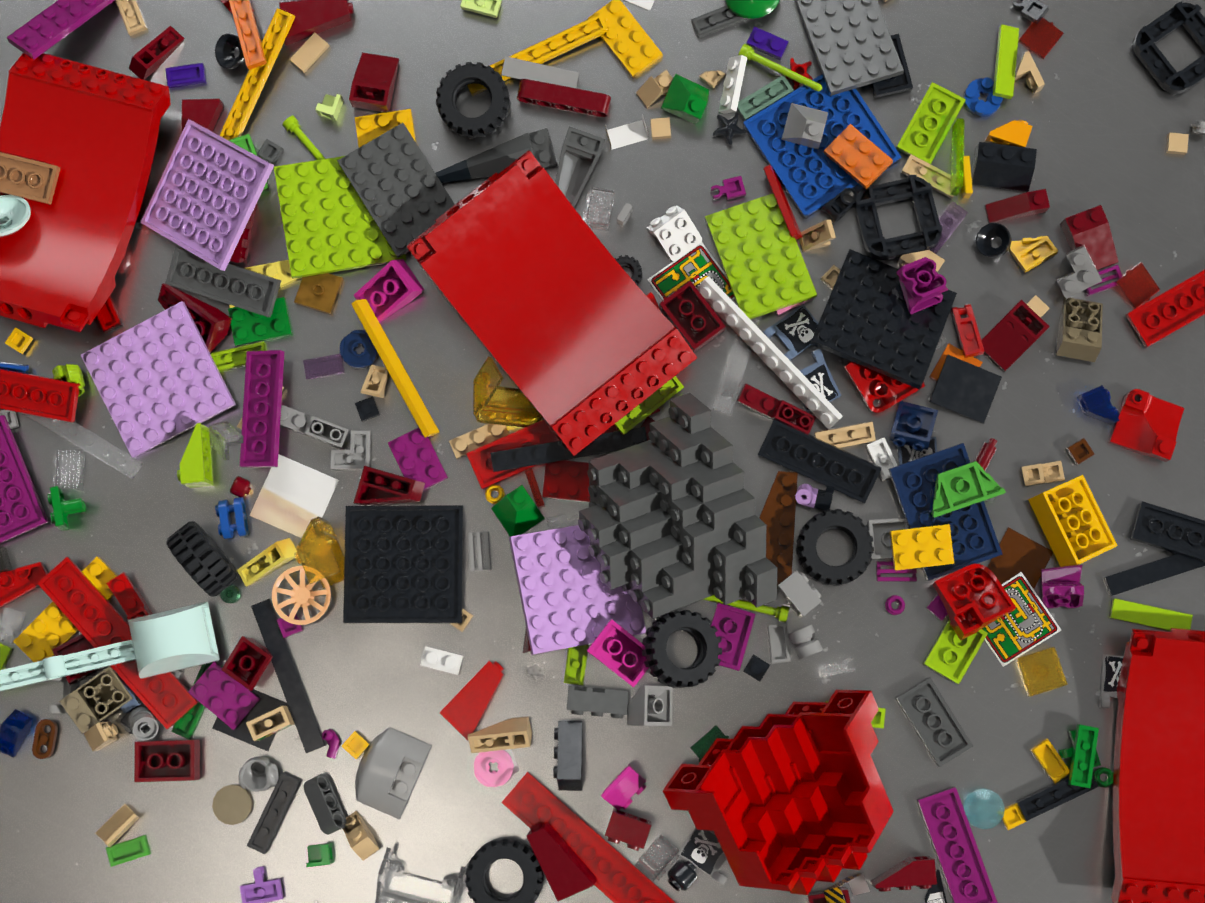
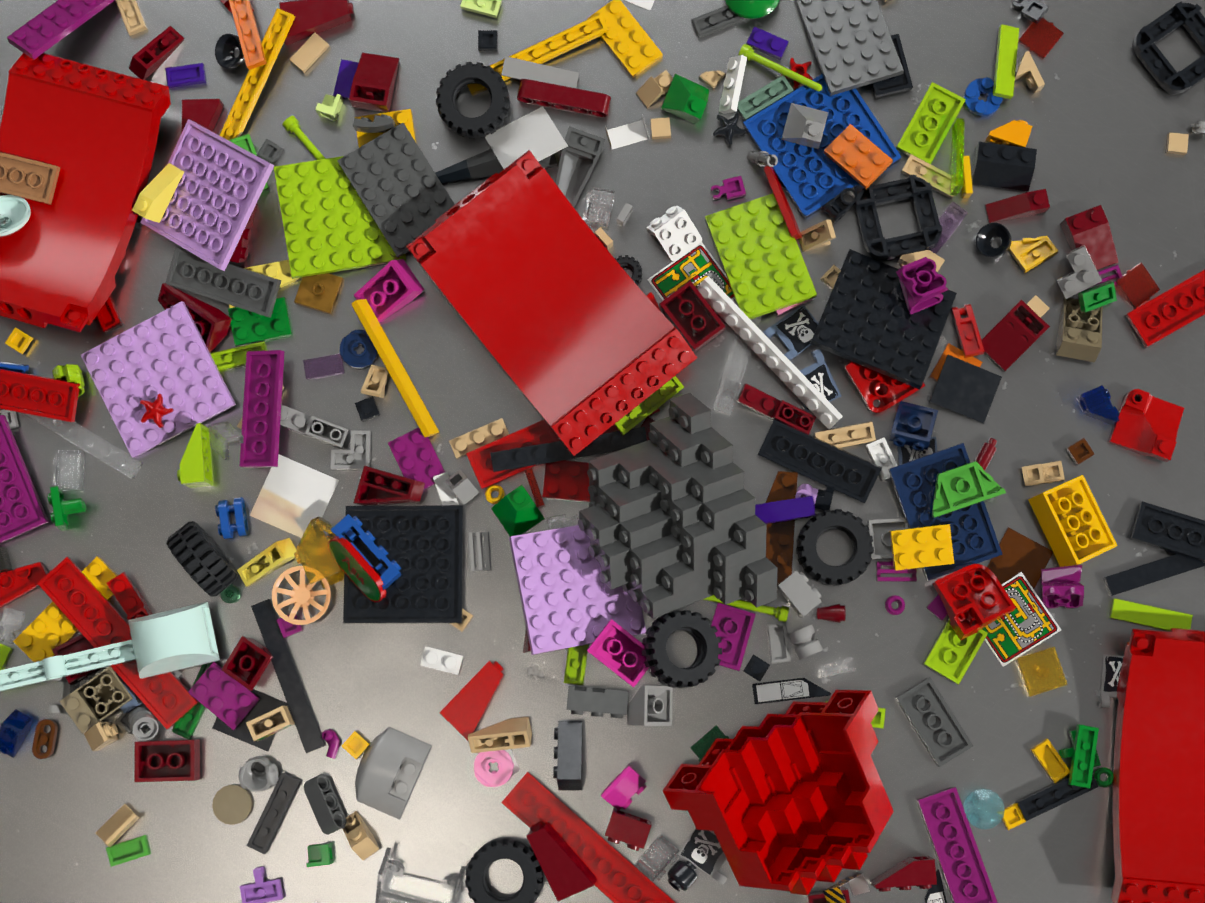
dark red piece [230,476,251,497] -> none
clear yellow windscreen [473,356,542,427] -> none
none -> light yellow slope [132,163,184,223]
none -> red animal [140,394,174,428]
none -> tile [328,536,386,602]
none -> blue brick [330,514,402,590]
none -> dark purple tile [333,59,358,100]
none -> dark grey slope [353,114,396,133]
none -> white sticker [433,472,459,505]
none -> light grey brick [445,469,479,505]
none -> black tile [478,30,498,51]
none -> white sticker [485,106,568,169]
none -> tan tile [595,227,613,250]
none -> light grey pin [747,150,778,167]
none -> sticker [752,678,831,704]
none -> dark purple tile [755,496,816,524]
none -> dark red cone [817,604,846,623]
none -> green plate [1078,281,1117,312]

